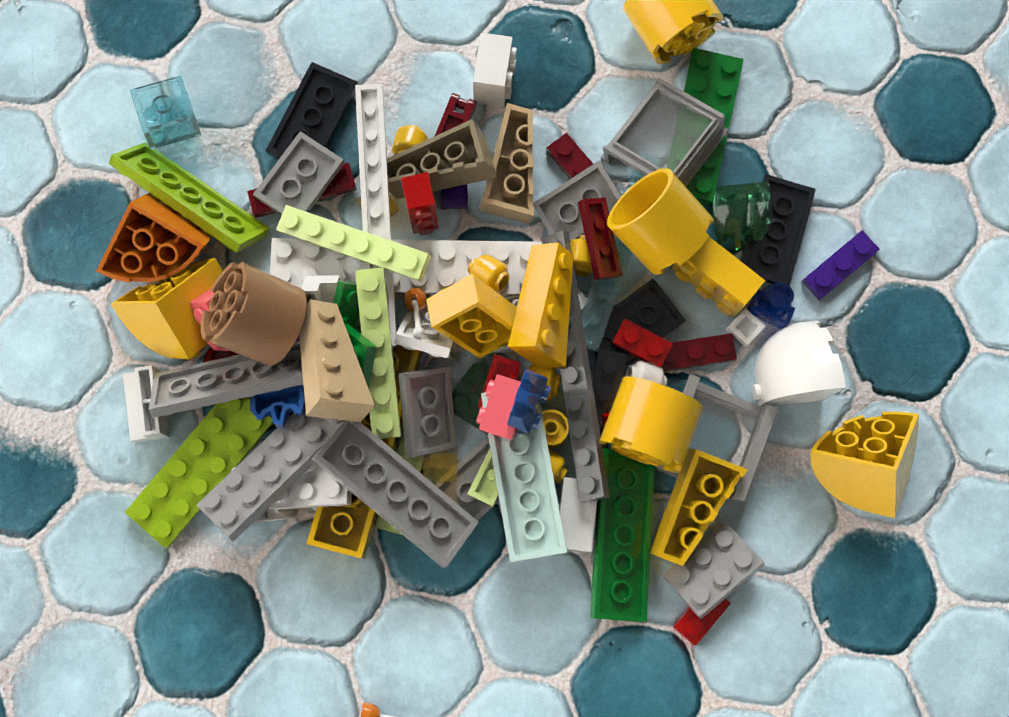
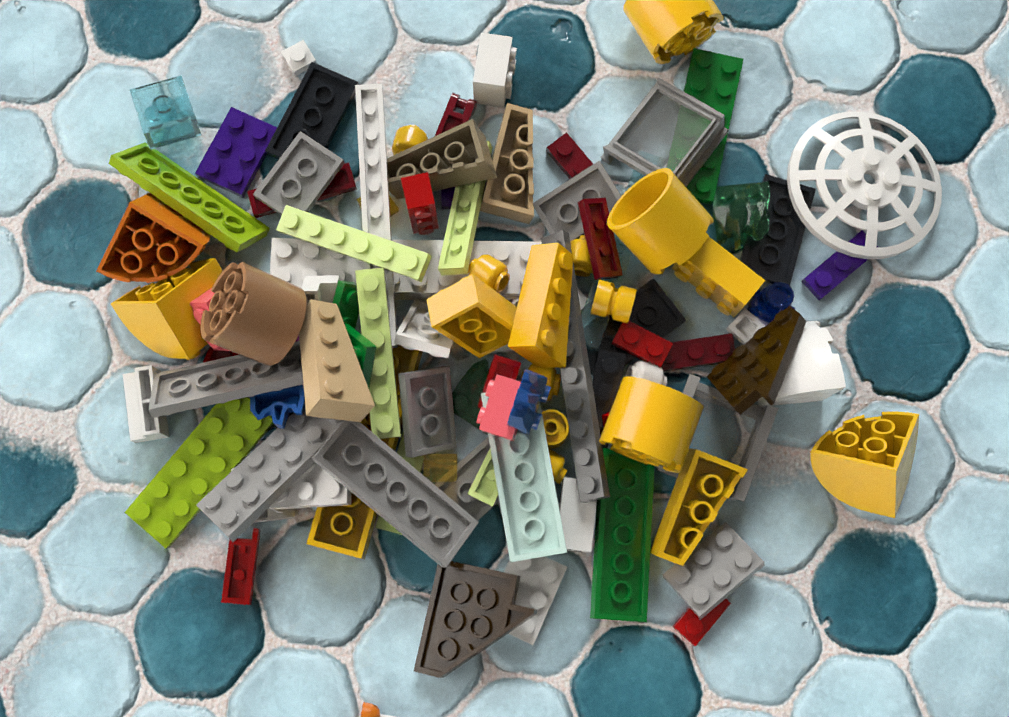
hinge [404,288,426,338] -> none
none -> dark purple plate [195,107,277,198]
none -> red hinge [221,528,261,605]
none -> white plate [281,40,317,76]
none -> dark brown wing [414,561,537,678]
none -> yellowish green plate [438,141,492,276]
none -> white plate [504,556,567,645]
none -> yellow wheel [590,279,637,323]
none -> dark brown wing [707,306,807,415]
none -> white dish [787,111,942,259]

